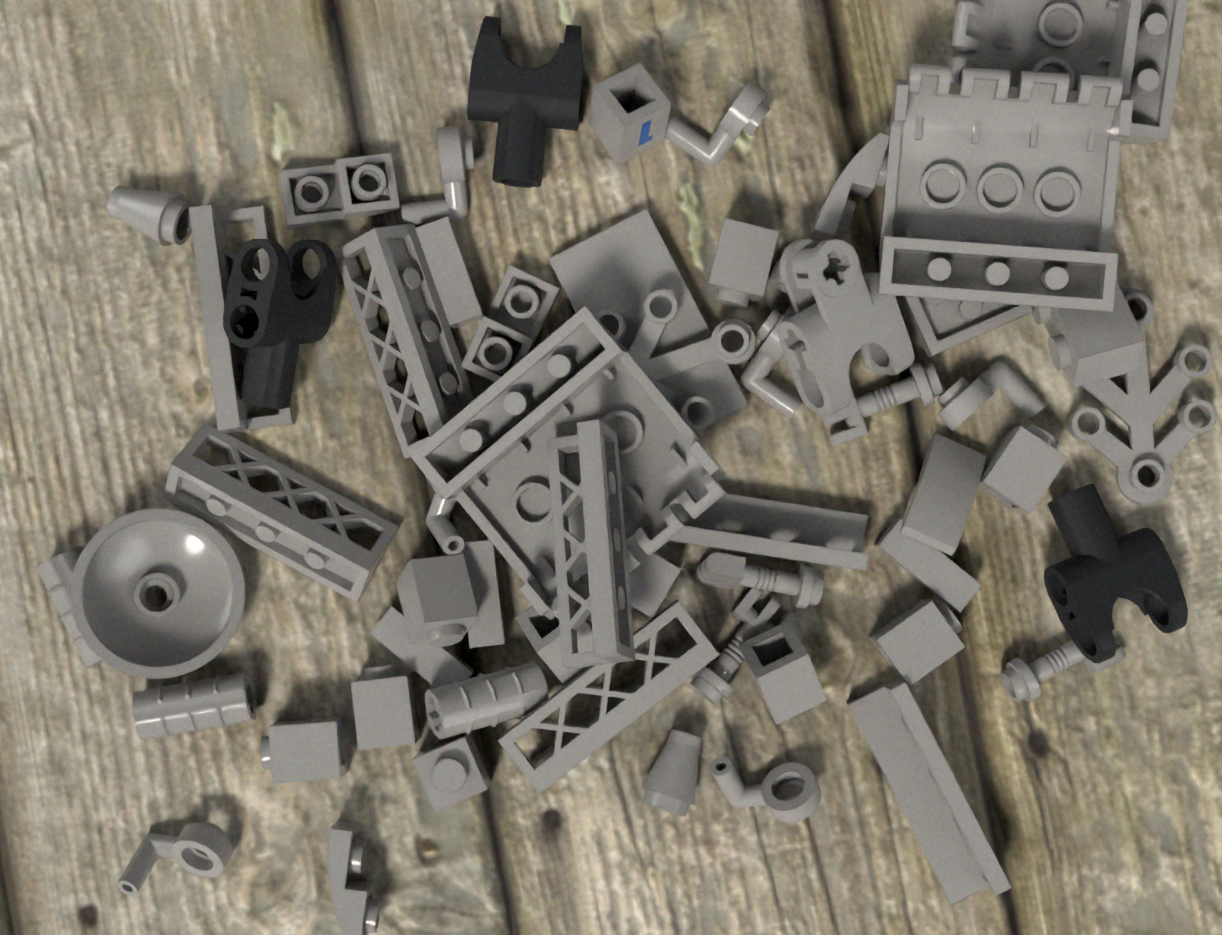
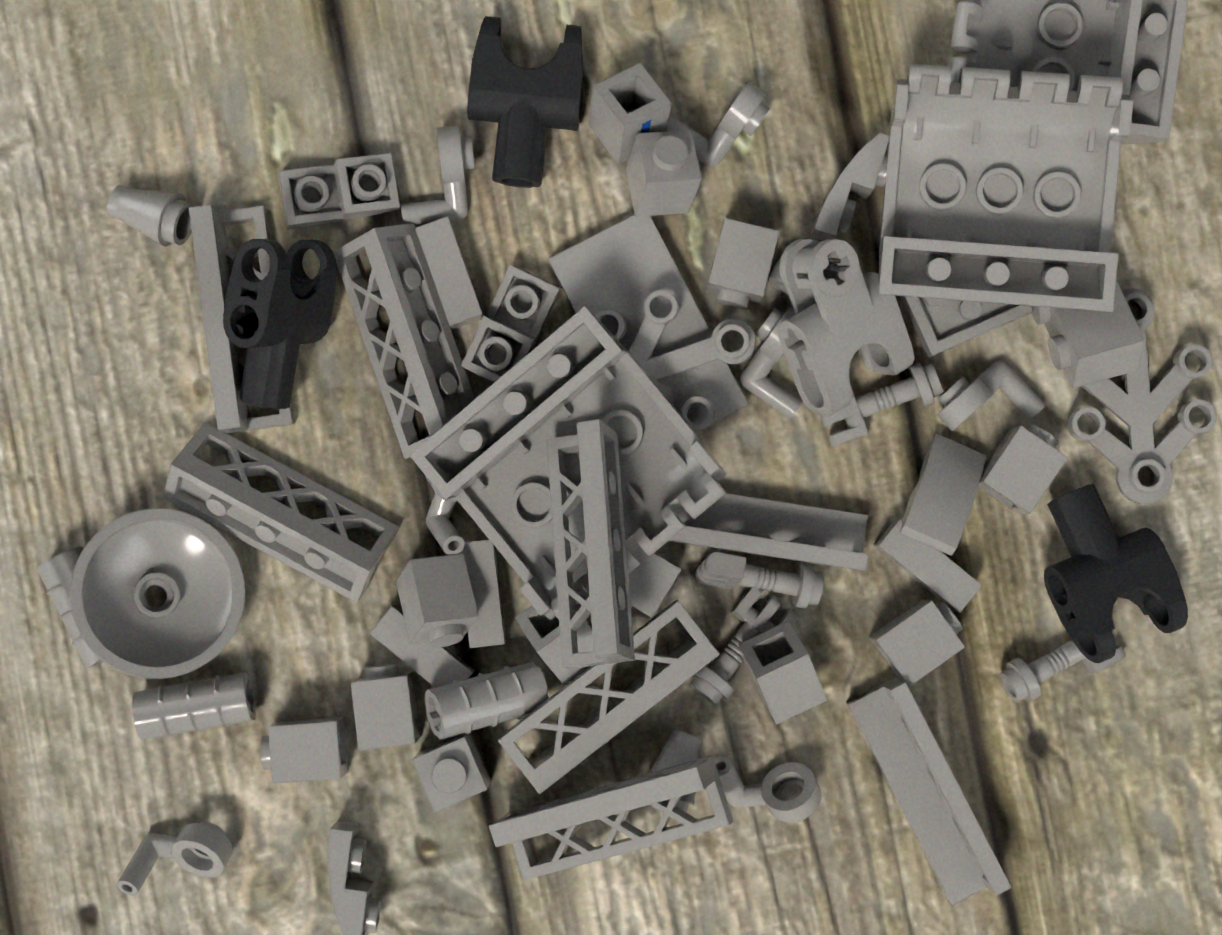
none -> light grey fence [489,755,734,880]
none -> light grey brick [626,130,702,217]

